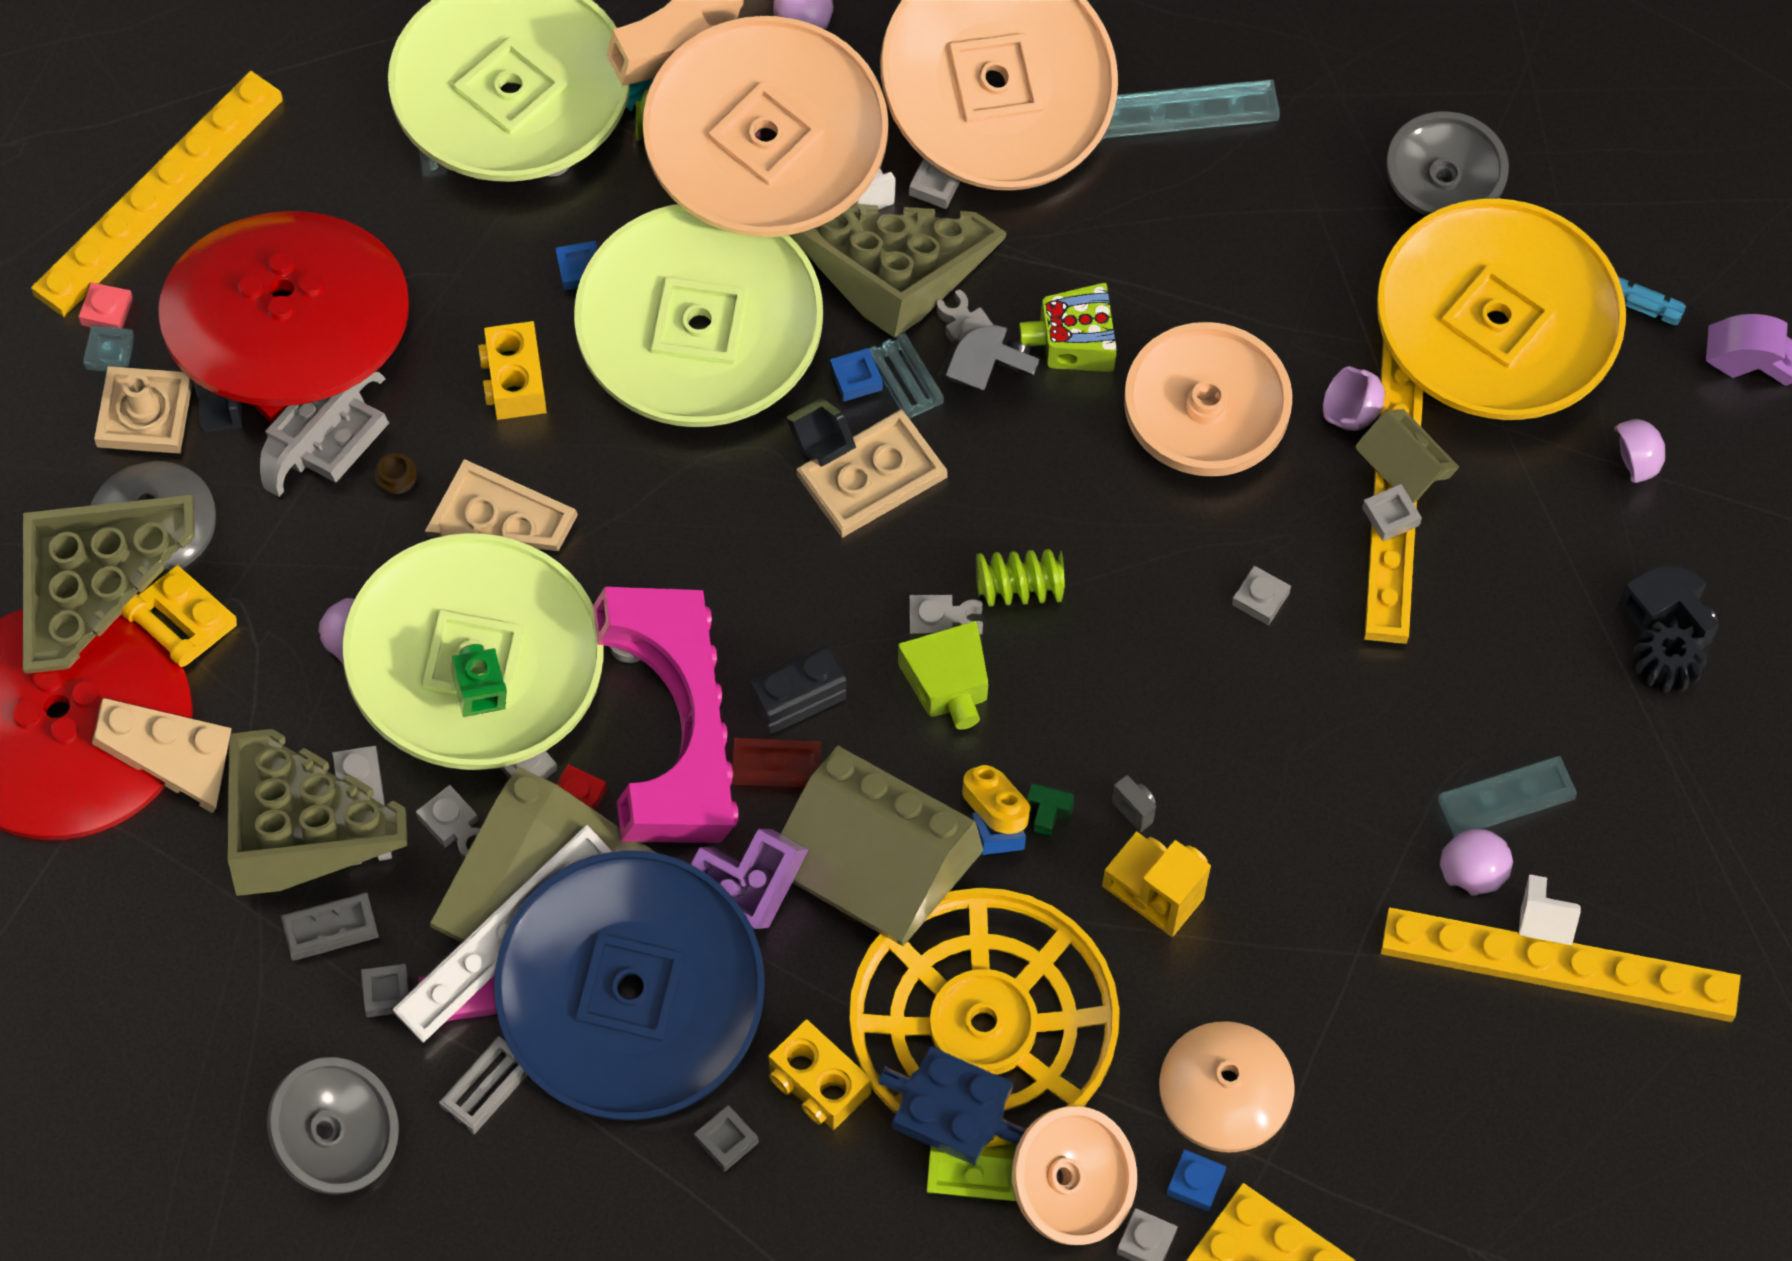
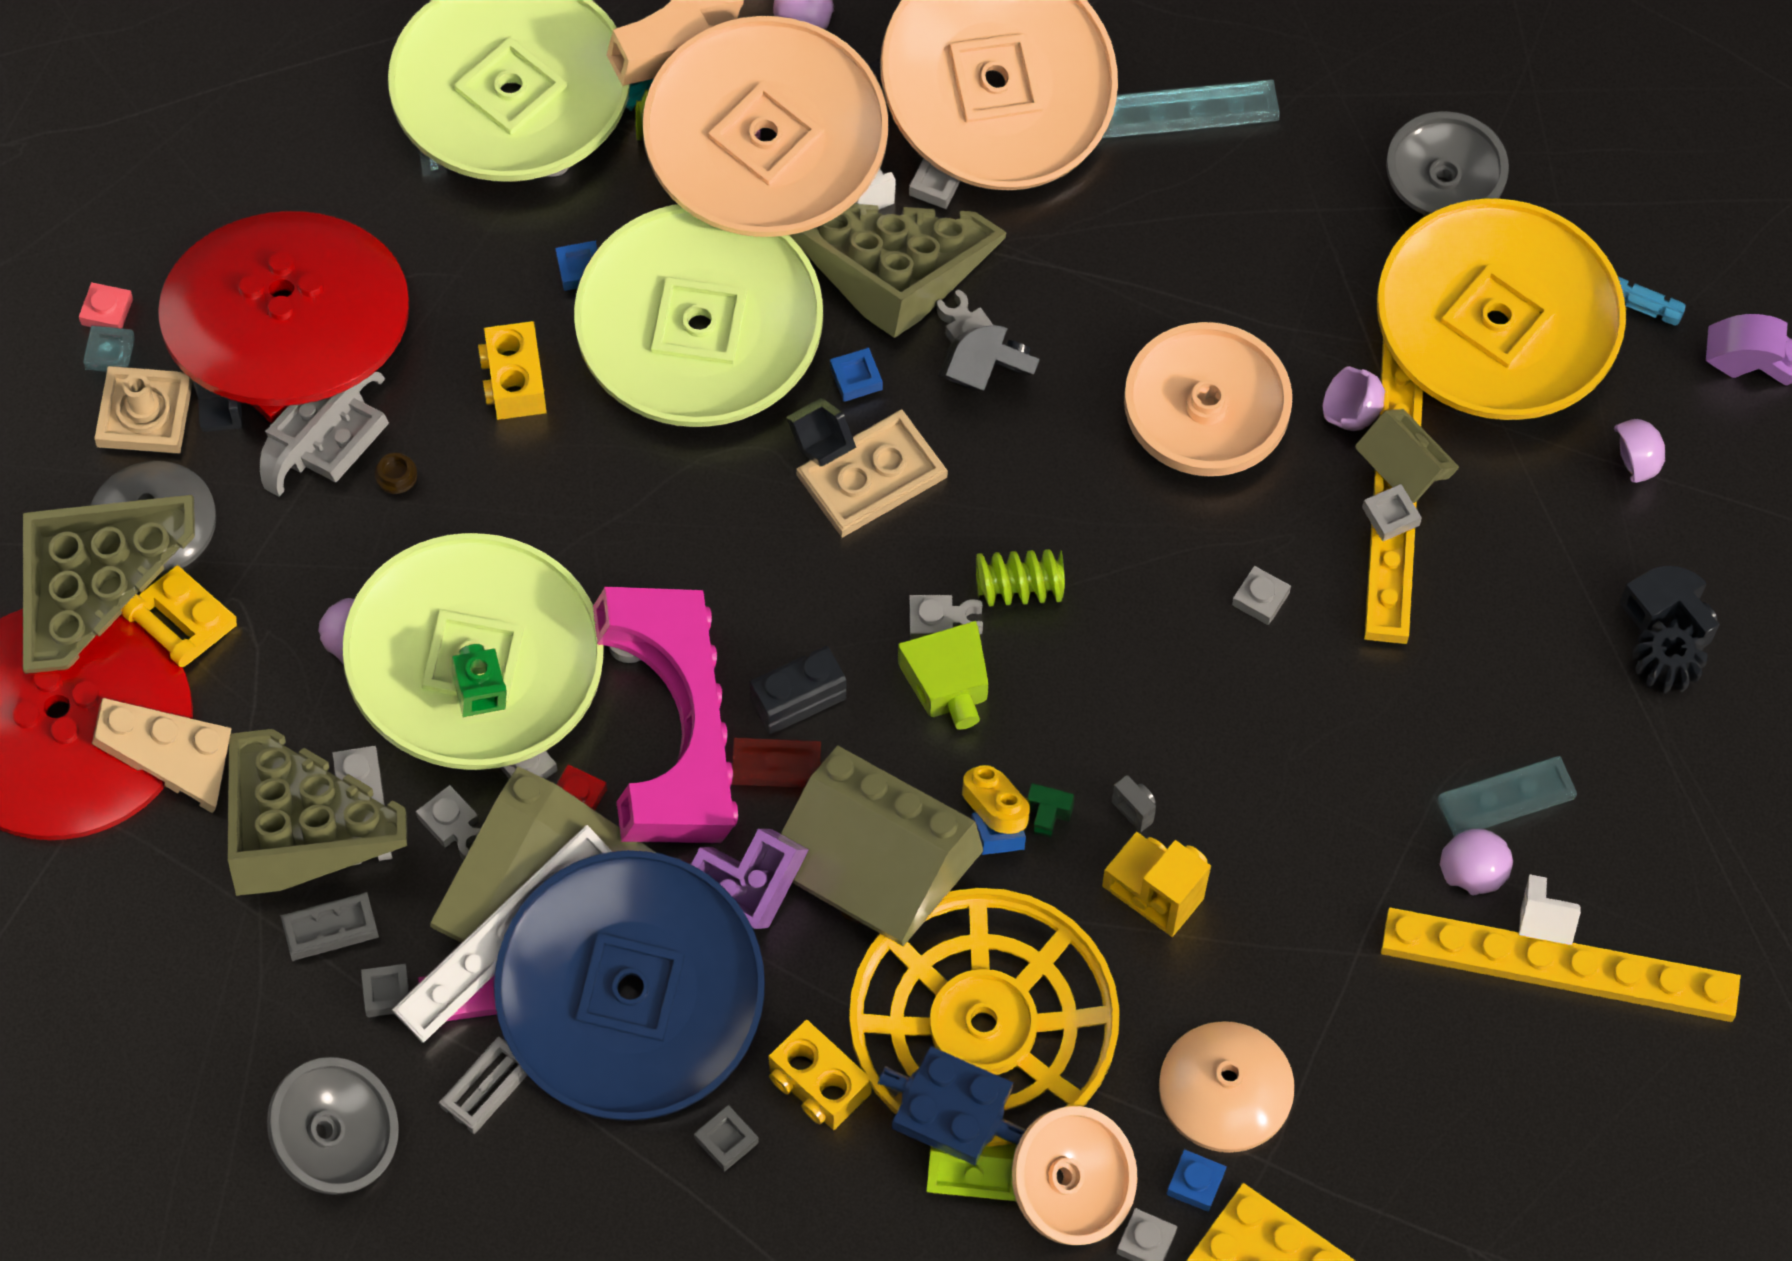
yellow plate [31,71,283,317] -> none
tan wing [425,459,578,551] -> none
clear light blue tile [869,332,944,419] -> none
torso [1019,283,1117,372] -> none

